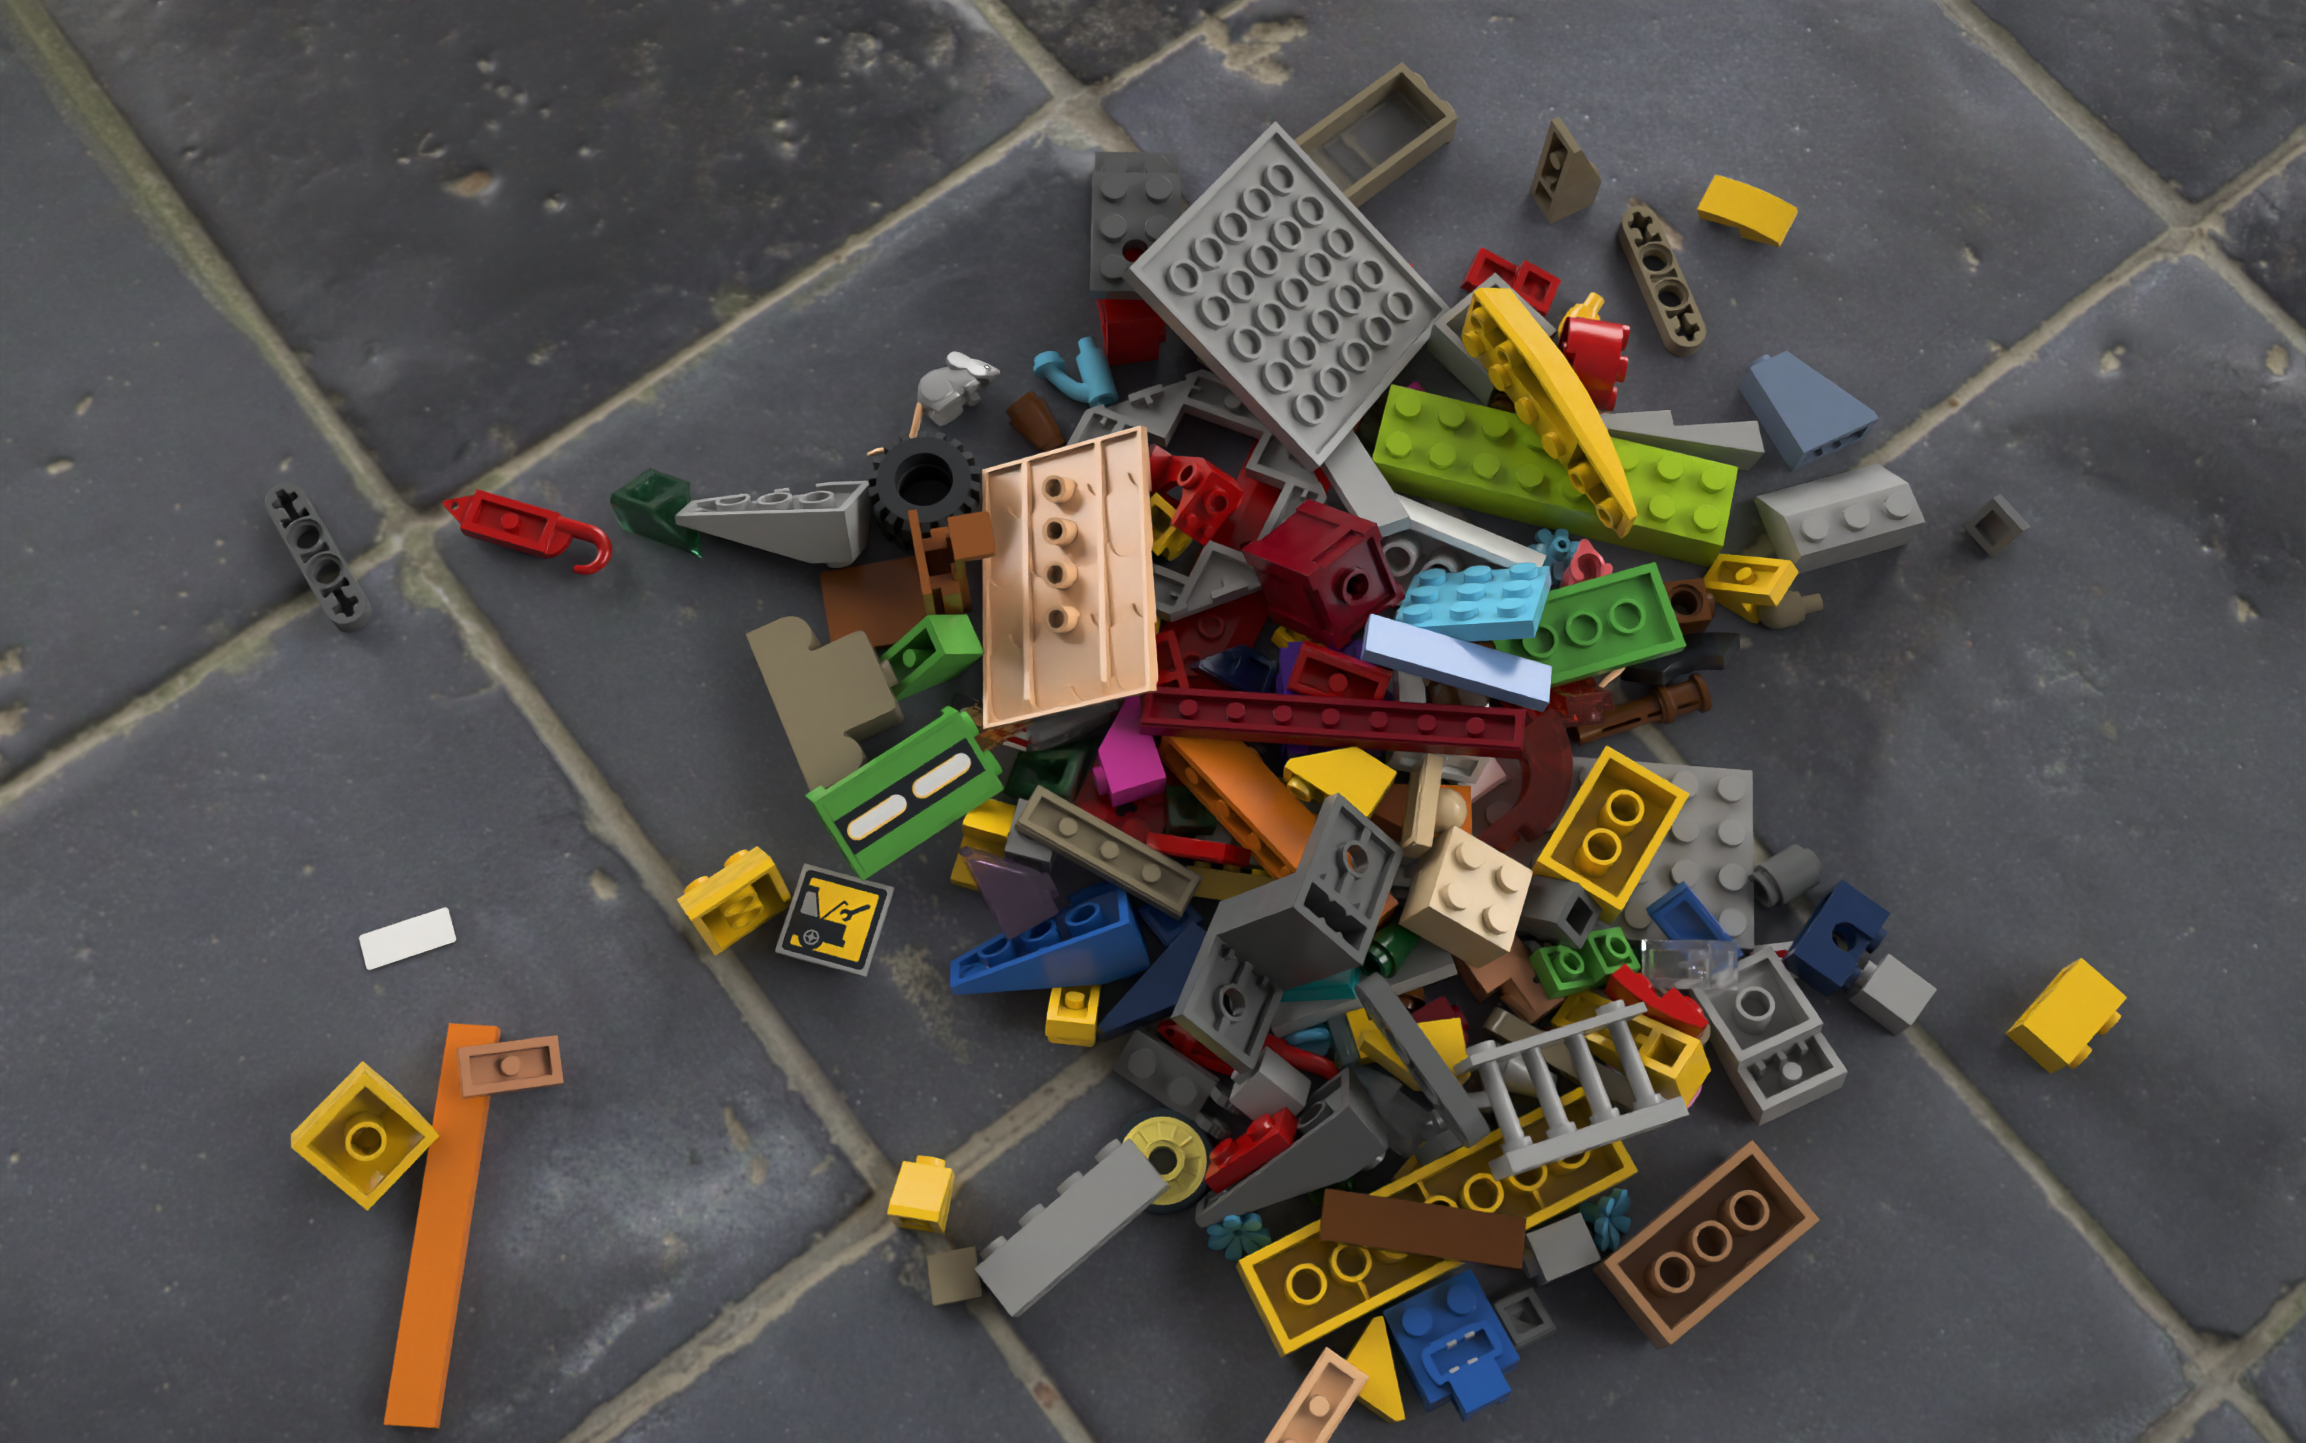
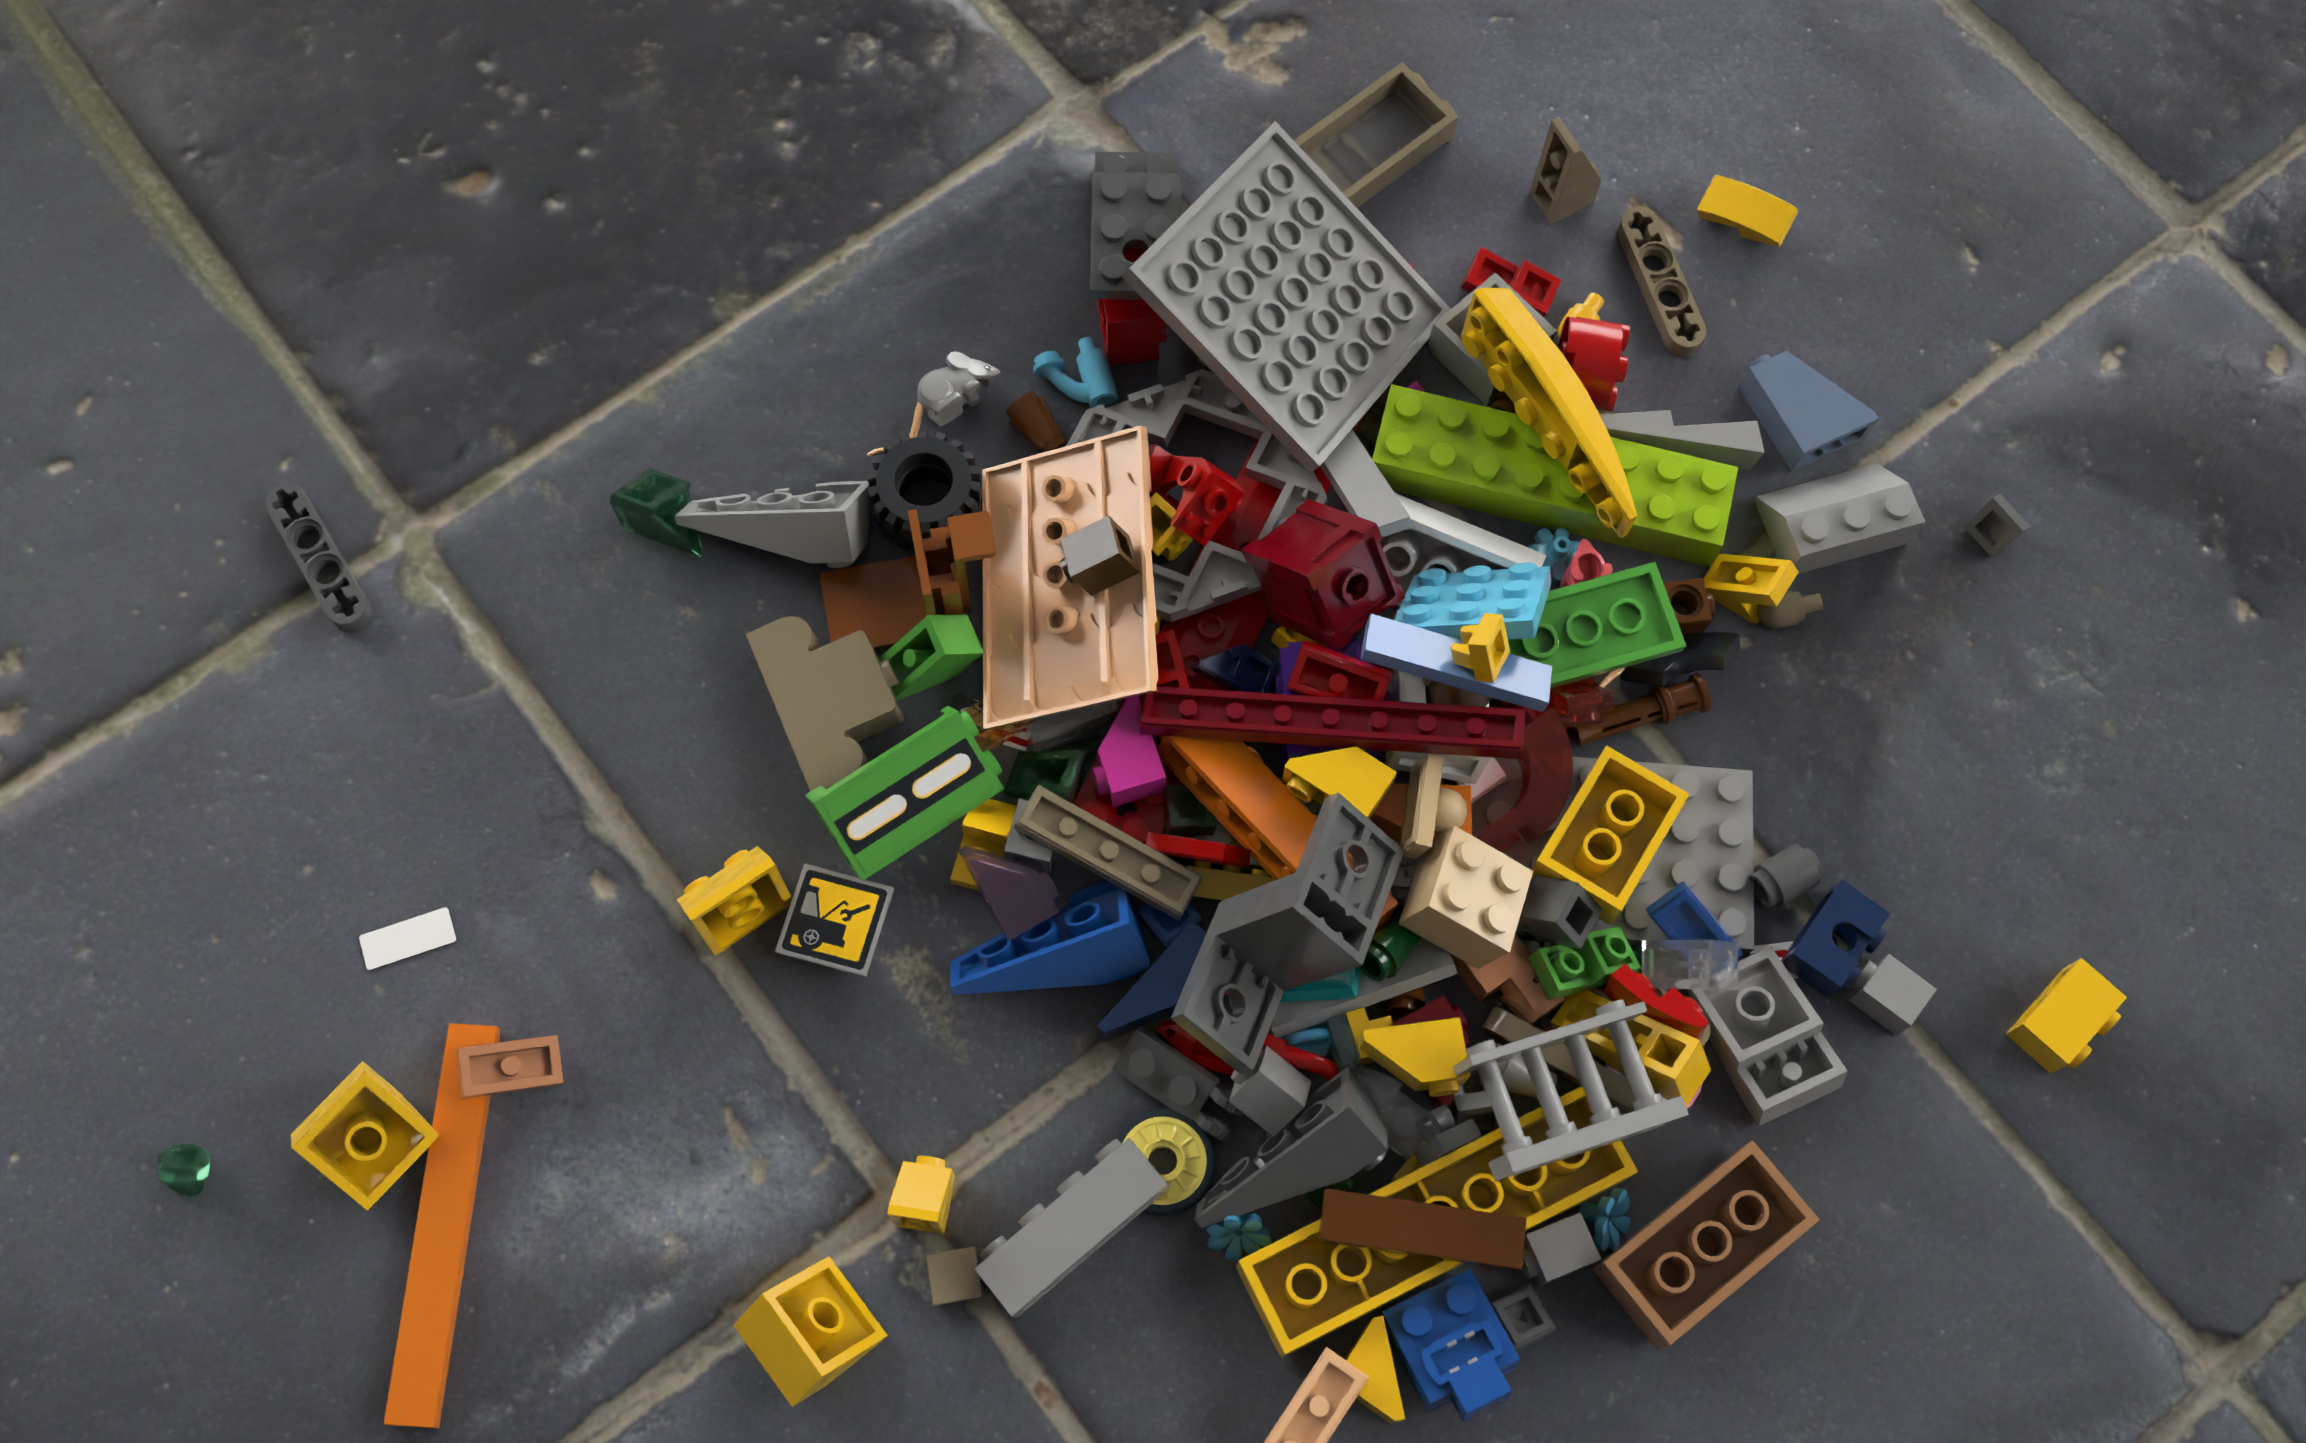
red plate [442,489,613,575] -> none
yellow slope [1045,984,1102,1047] -> none
red plate [1204,1106,1299,1194] -> none
dark grey beam [1354,972,1490,1148] -> none
none -> clear green tile [157,1144,210,1196]
none -> yellow slope [733,1256,888,1407]
none -> brick [1060,515,1140,596]
none -> yellow tile [1451,613,1510,683]

